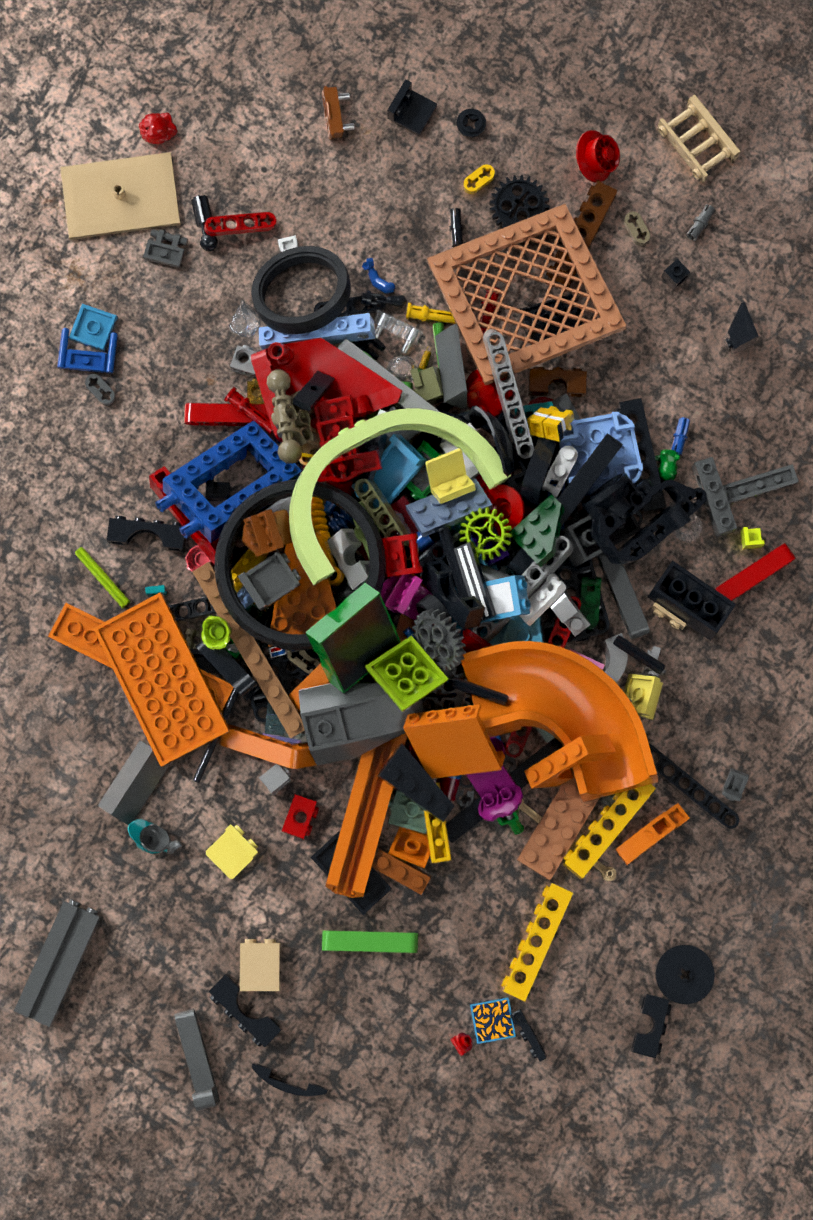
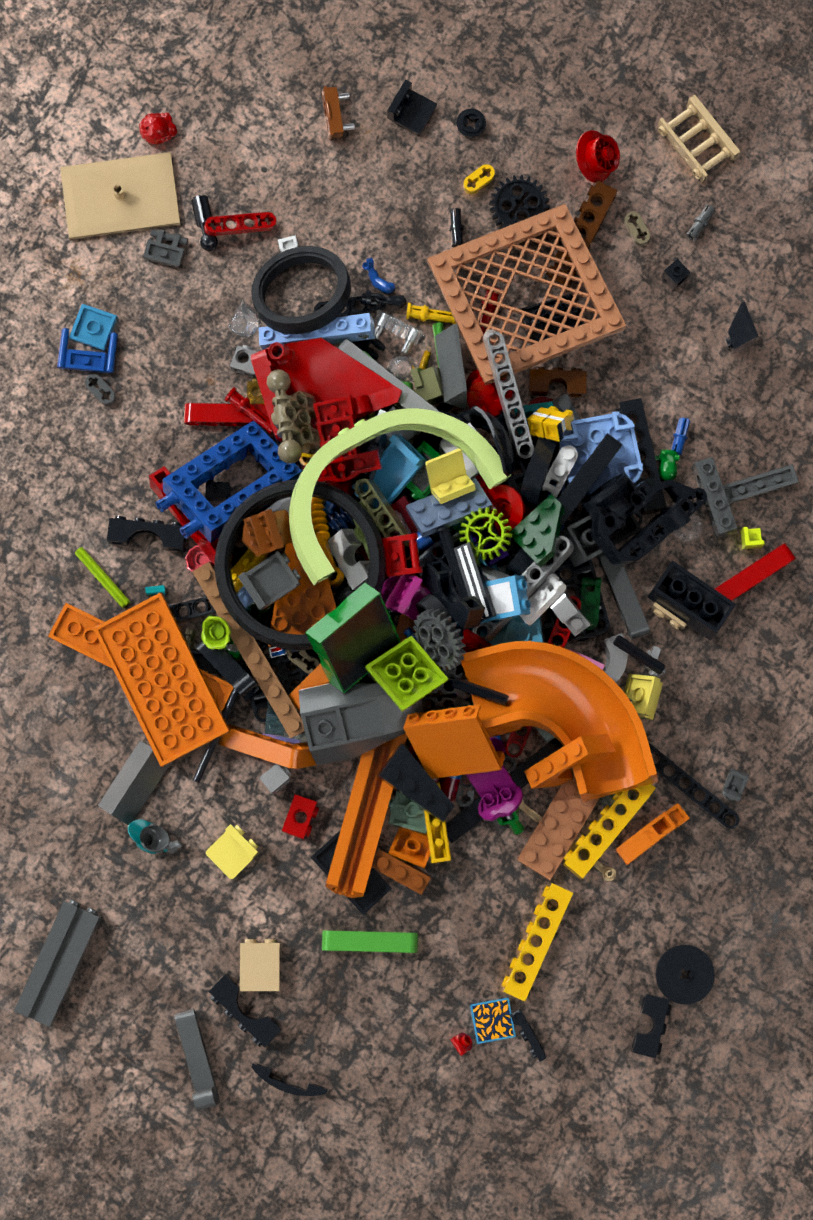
black tile [292,371,335,412] -> none

